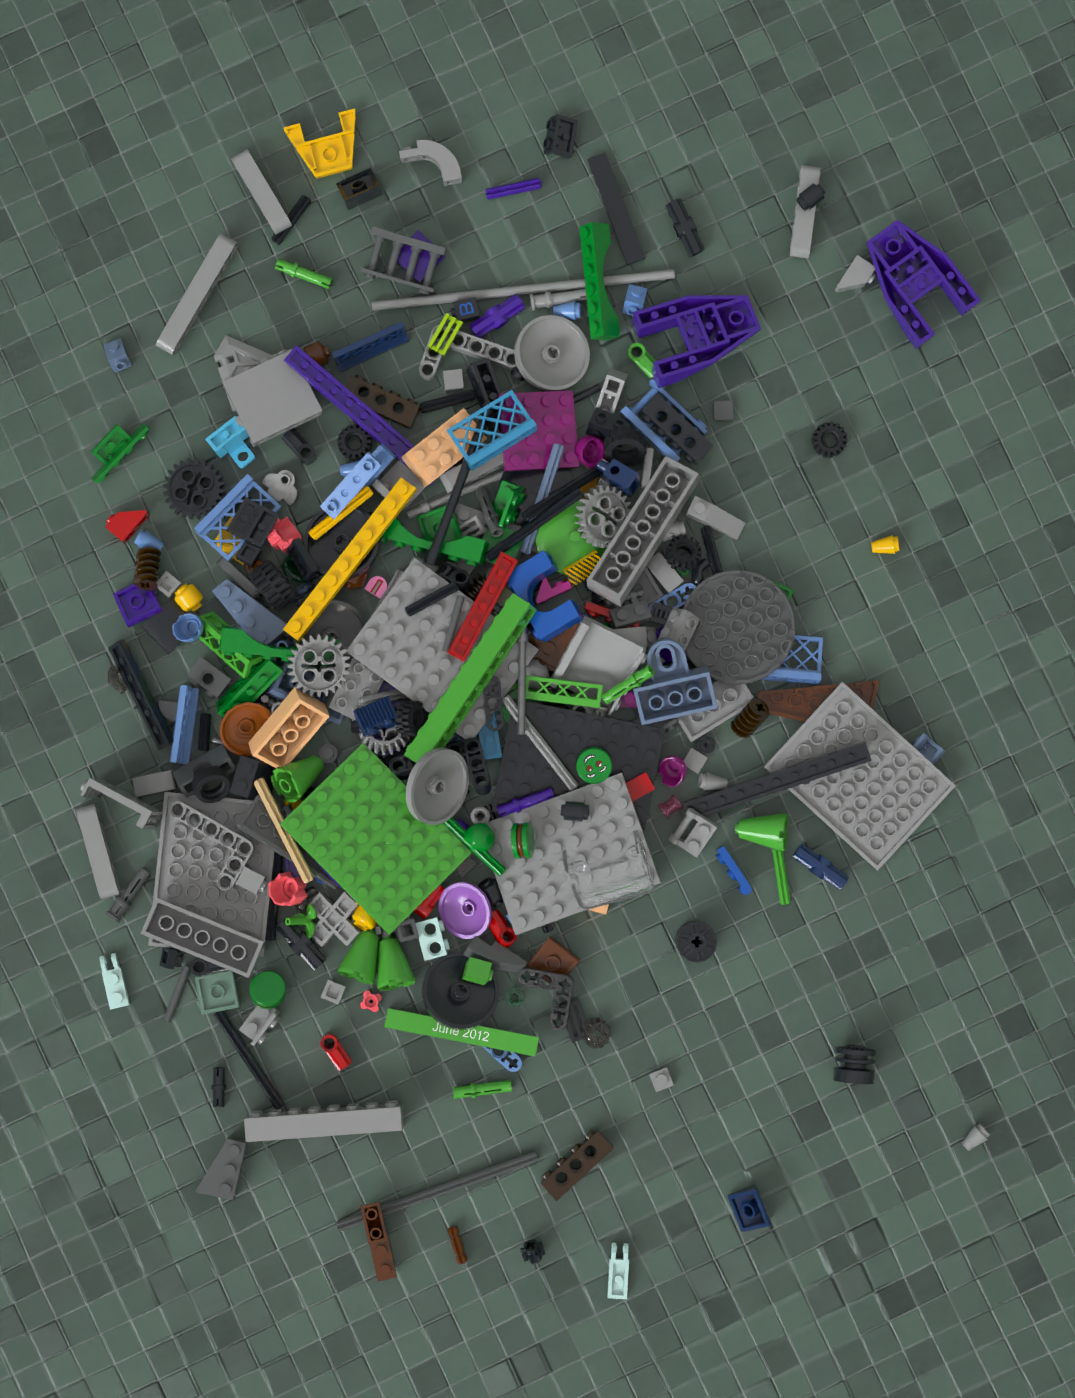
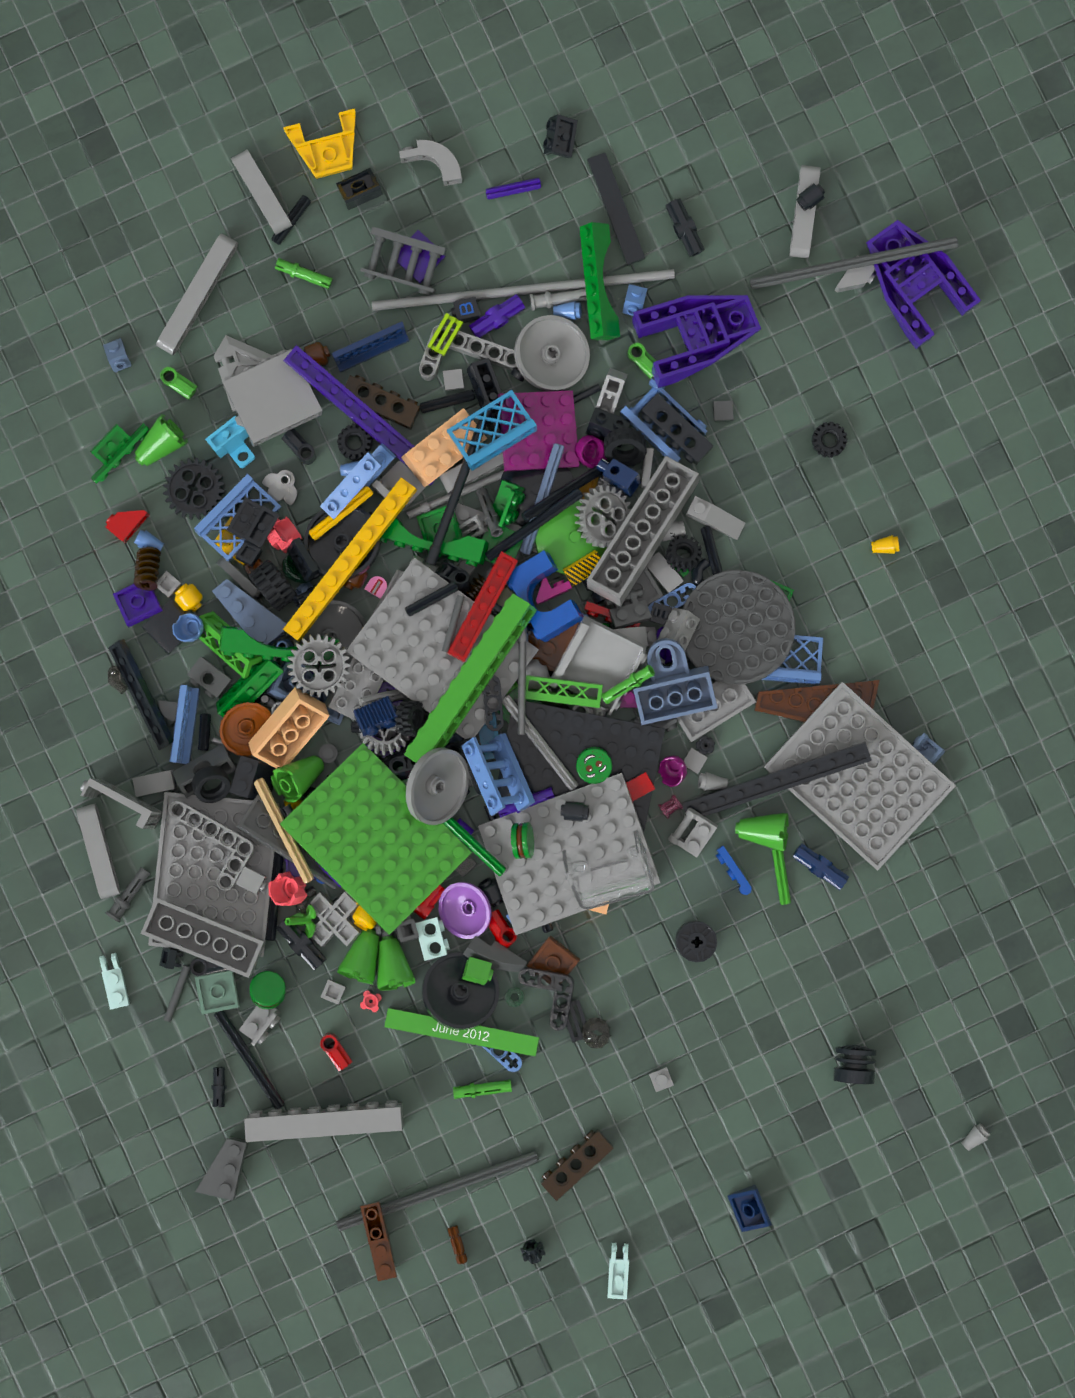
green hair [464,822,495,852] -> none
light grey cone [471,807,490,824] -> none
dark brown piece [731,698,769,738] -> none
none -> bright green cone [135,414,188,466]
none -> bright green piece [160,367,198,400]
none -> medium blue fence [461,733,535,816]
none -> dark grey axle [750,236,959,289]

